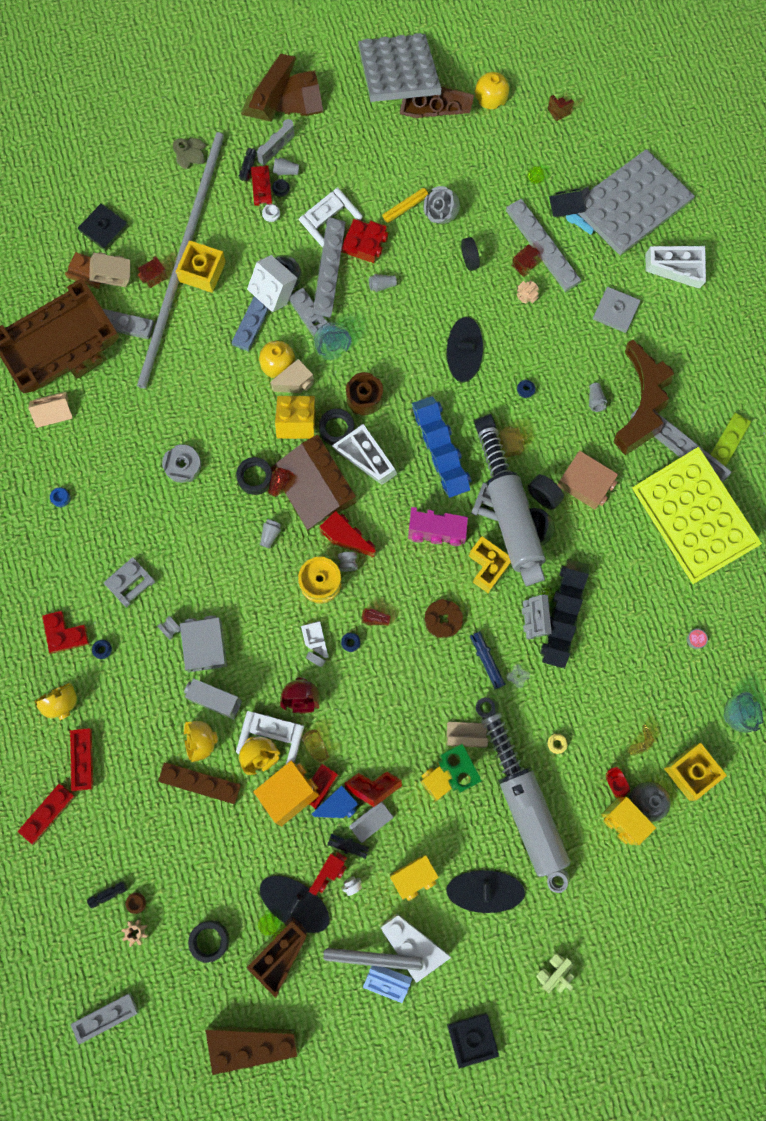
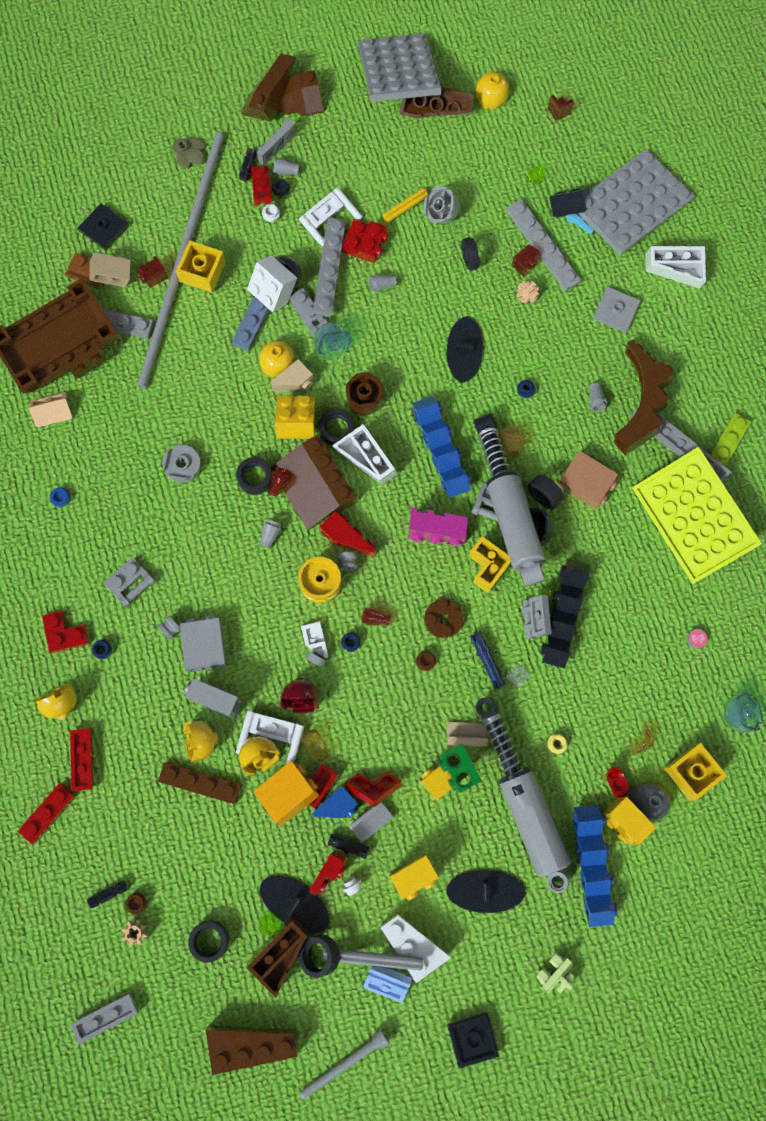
none -> black tyre [298,934,340,978]
none -> light grey piece [300,1029,390,1099]
none -> reddish brown plate [416,651,436,671]
none -> blue brick [573,805,618,927]

